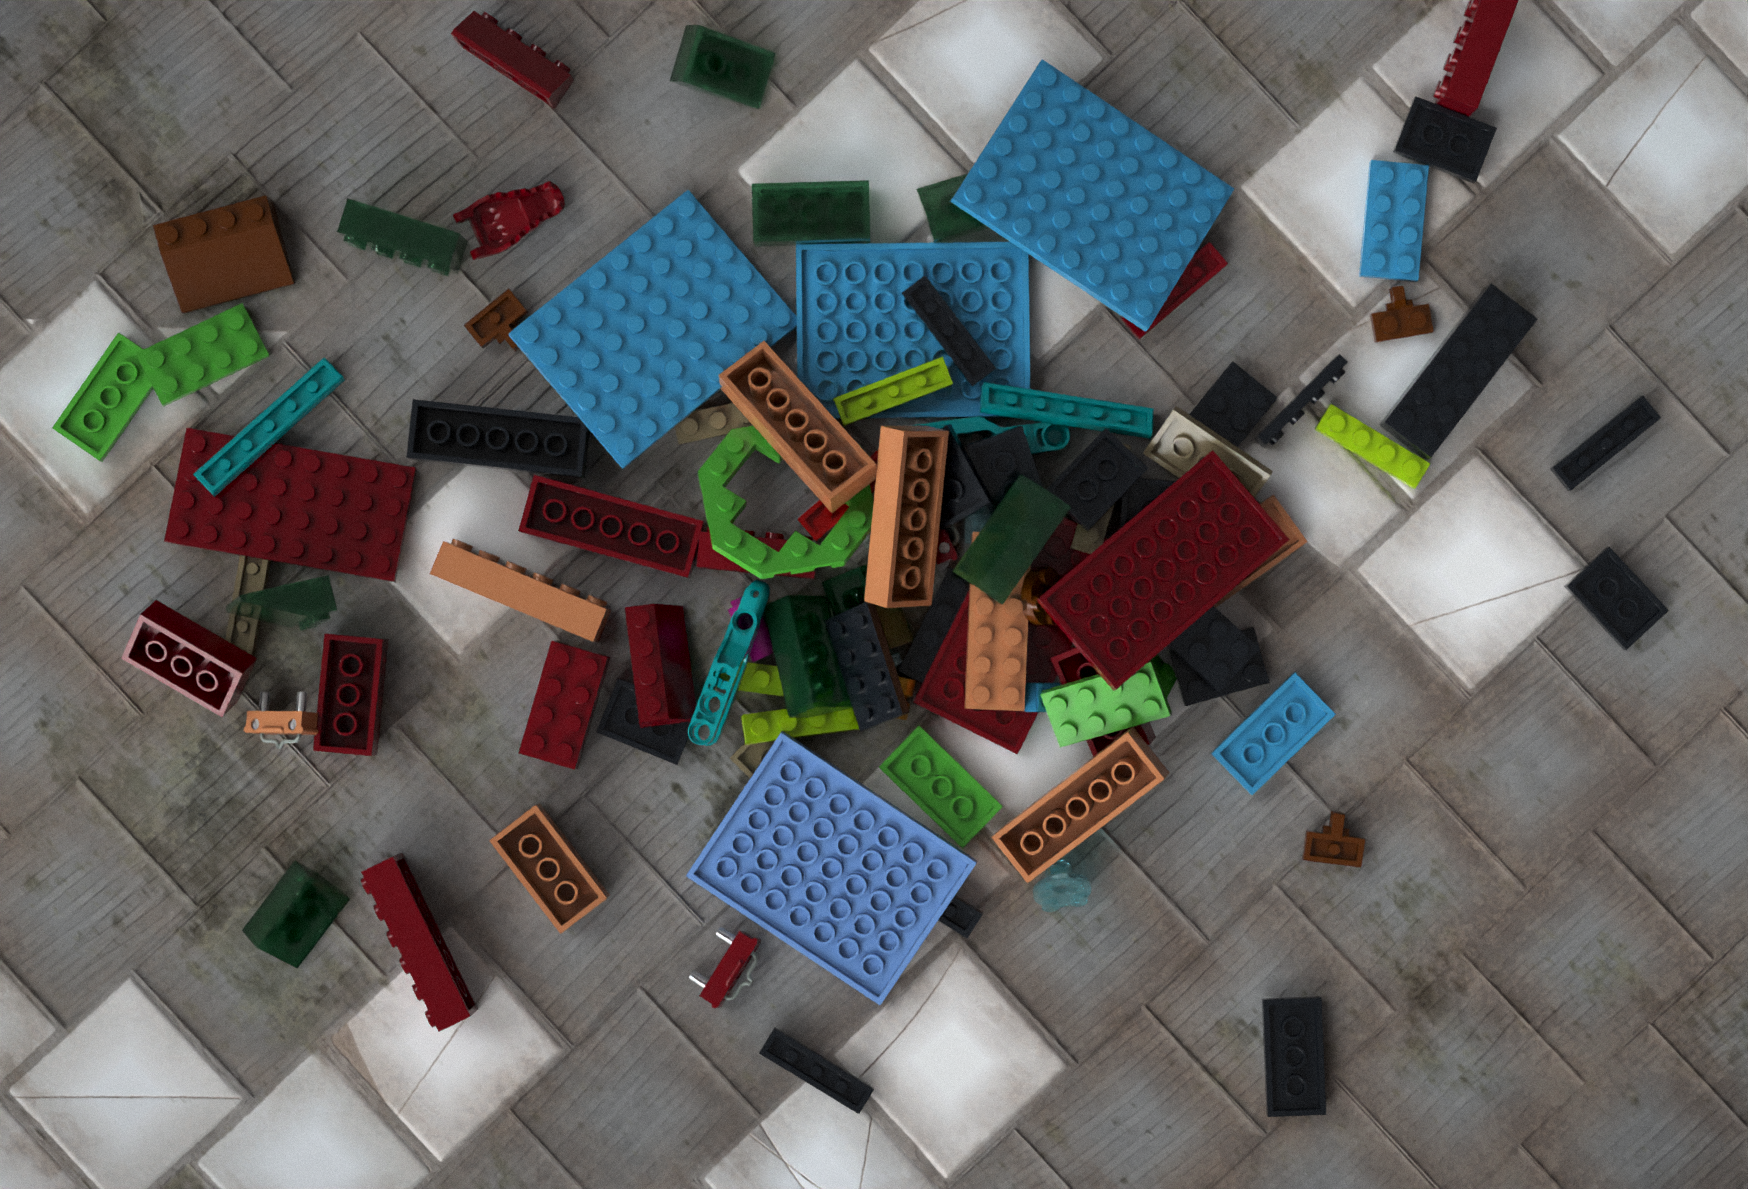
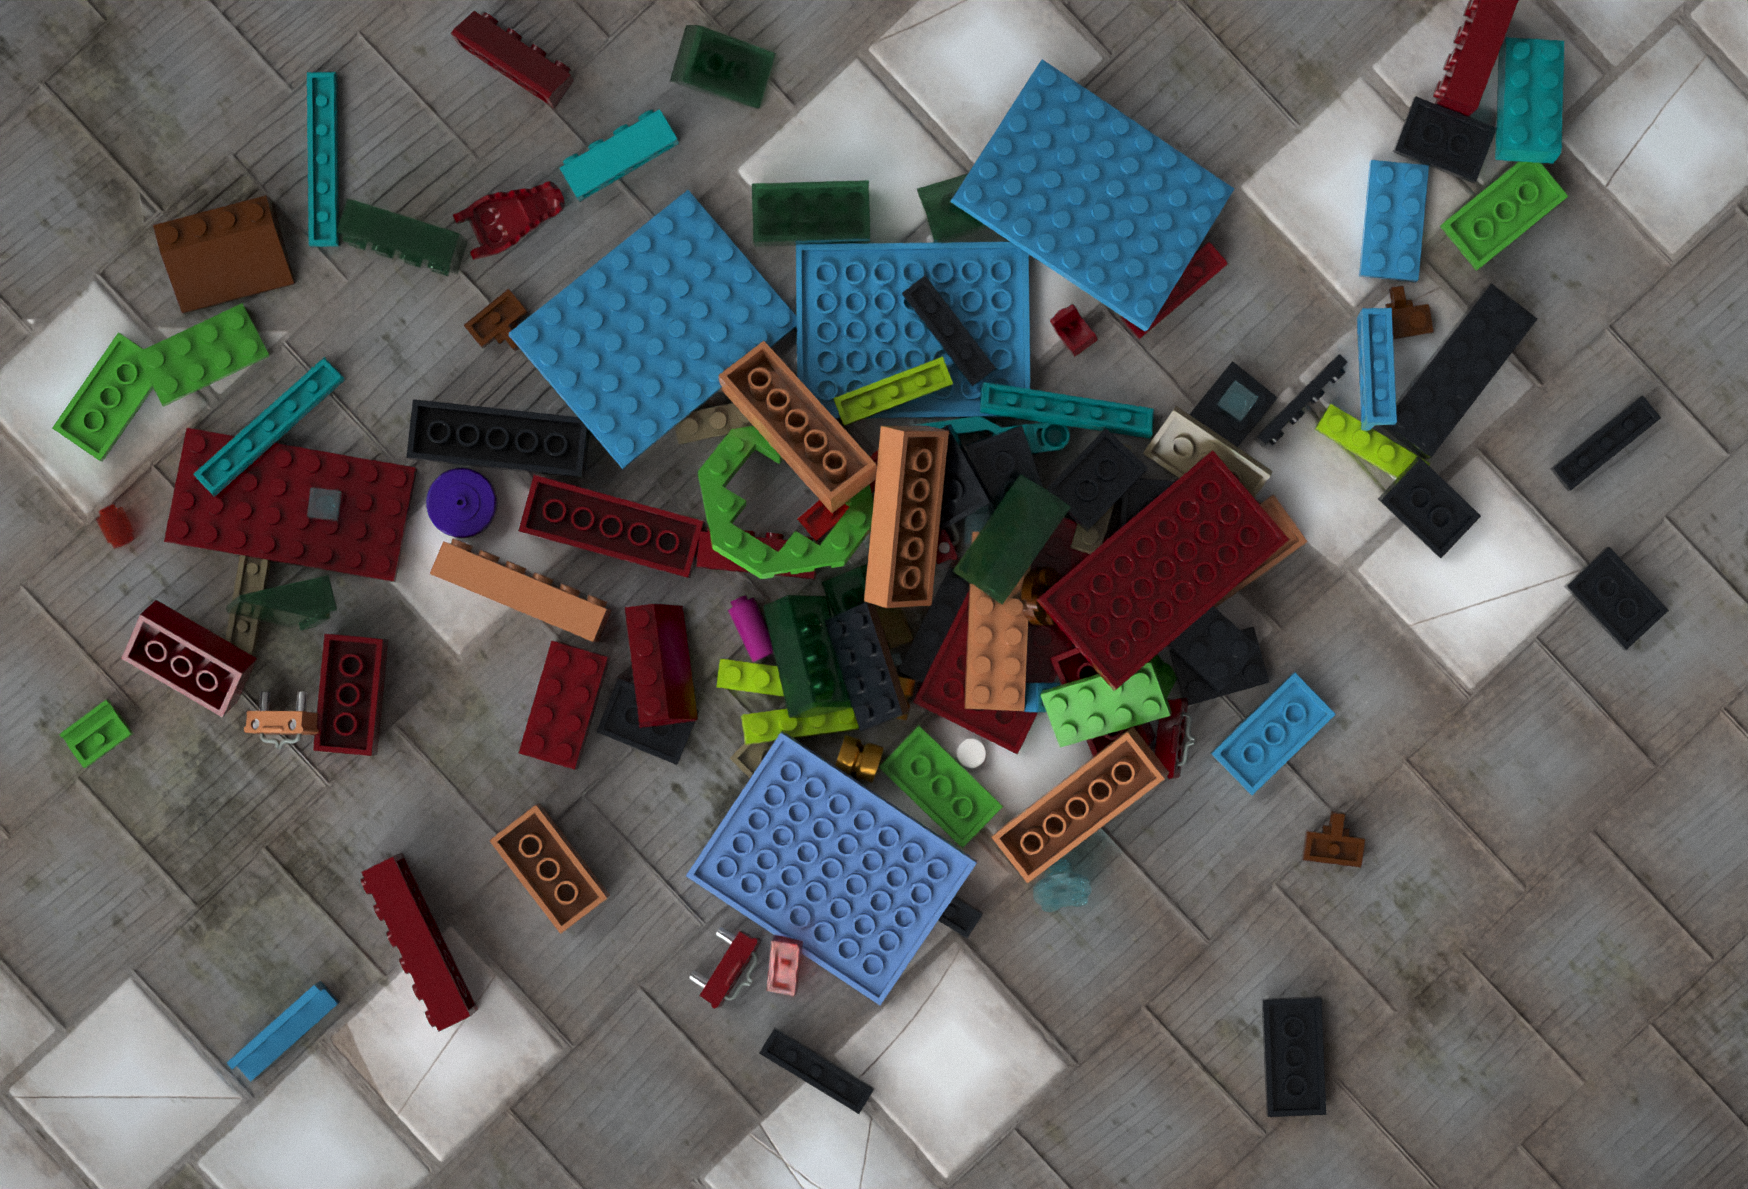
clear green slope [242,861,350,969] -> none
teal piece [688,579,770,746] -> none
none -> bright green plate [59,700,134,768]
none -> clear red brick [96,504,135,549]
none -> dark azure fence [227,981,340,1082]
none -> teal tile [307,72,339,247]
none -> clear light blue plate [307,488,342,521]
none -> dark purple wheel [426,468,498,538]
none -> teal brick [559,109,679,202]
none -> clear red plate [766,935,803,997]
none -> pearl gold wheel [835,735,884,783]
none -> white tile [956,739,986,768]
none -> dark red bracket [1050,304,1098,357]
none -> dark red piece [1155,698,1196,779]
none -> clear light blue plate [1217,380,1259,422]
none -> dark azure fence [1357,308,1397,431]
none -> black plate [1378,456,1481,558]
none -> bright green plate [1440,162,1568,271]
none -> teal brick [1495,37,1564,164]

